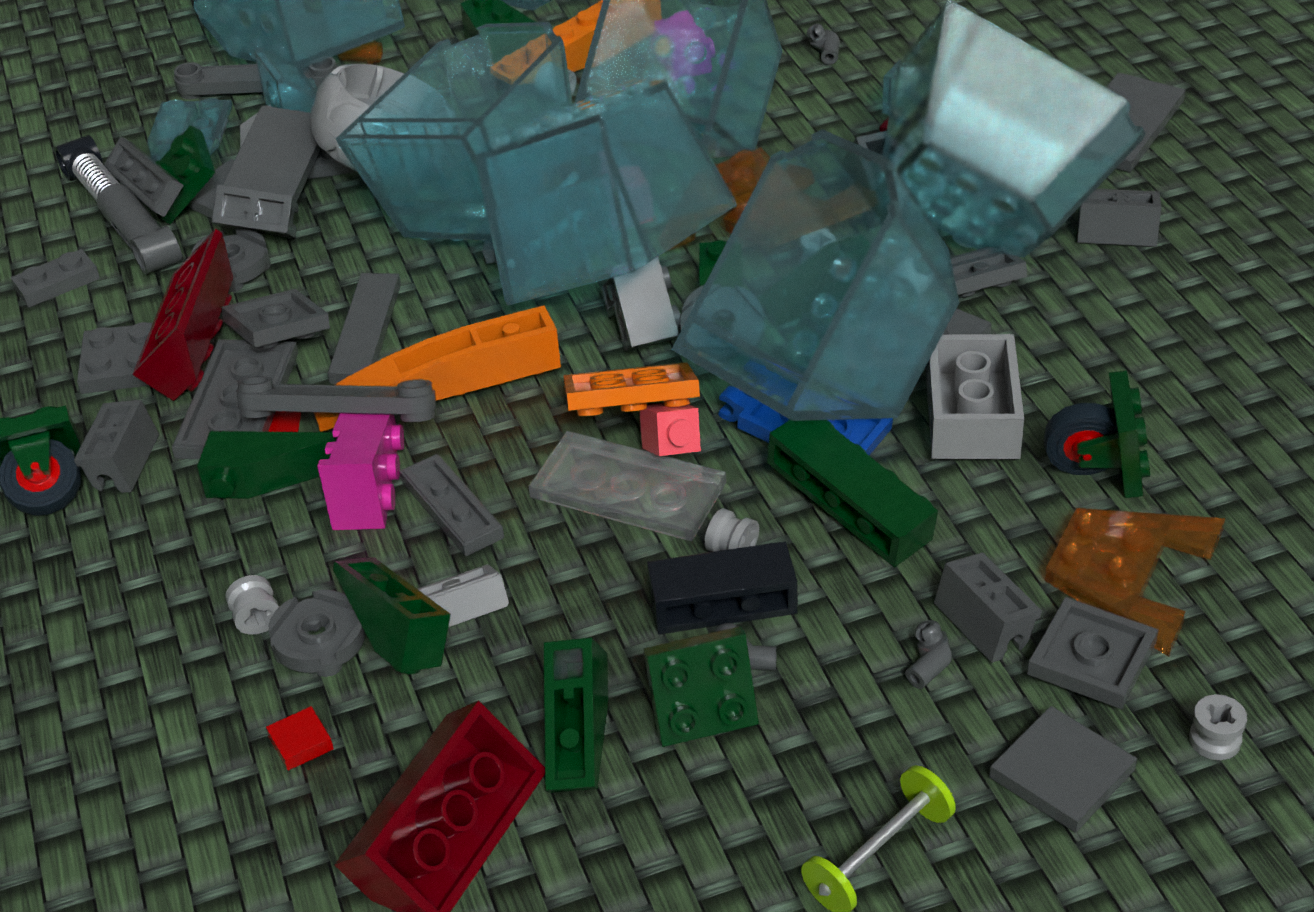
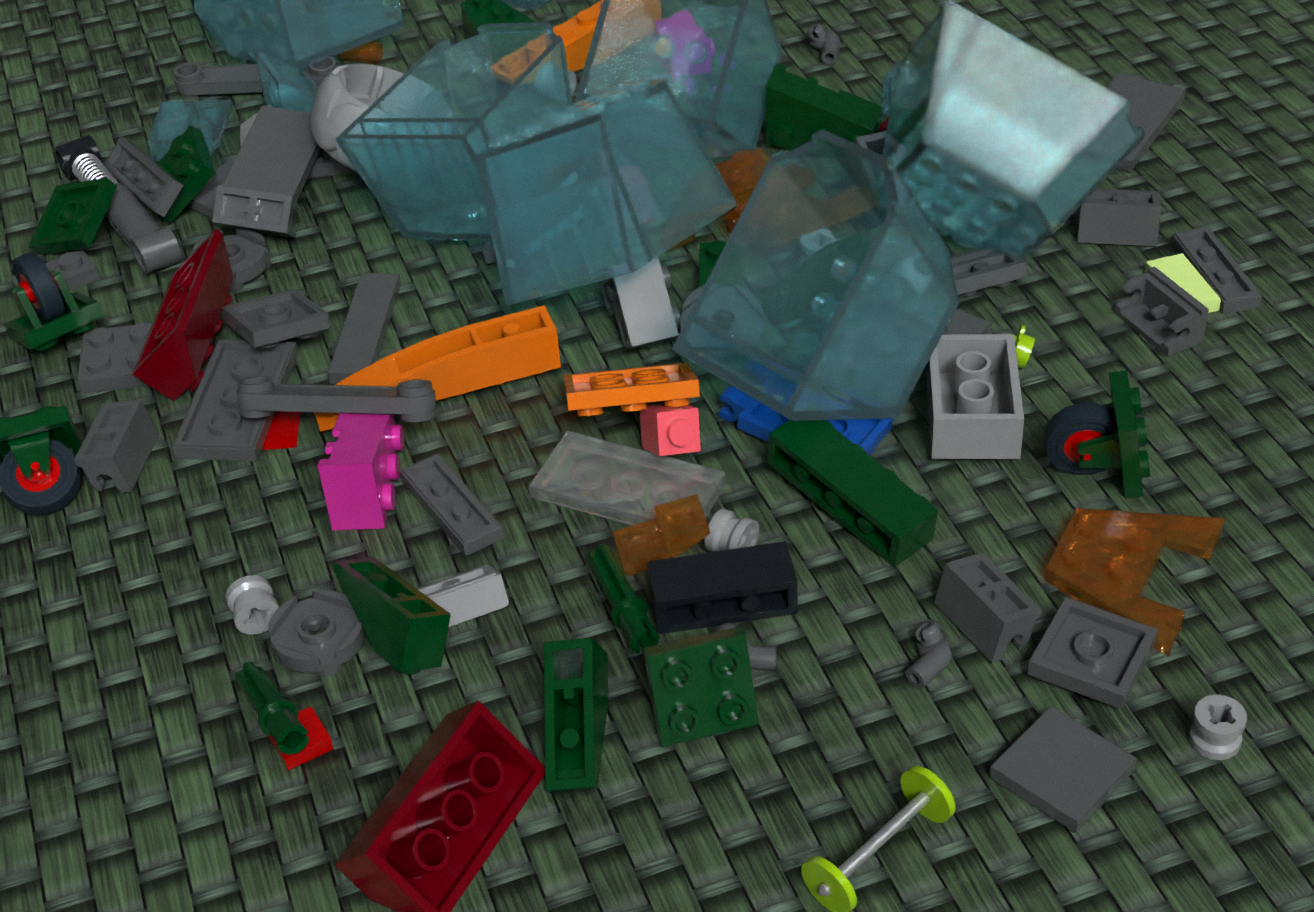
dark green slope [197,431,337,499] -> none
none -> dark green plate [3,252,104,351]
none -> dark green plate [28,178,117,255]
none -> dark green axle [235,662,309,755]
none -> dark green axle [587,544,660,654]
none -> clear orange slope [613,494,710,577]
none -> dark green wedge [766,63,883,158]
none -> lime plate [1009,324,1035,369]
none -> dark grey hinge [1114,266,1209,357]
none -> yellowish green tile [1145,253,1221,313]
none -> dark grey tile [1170,227,1262,314]

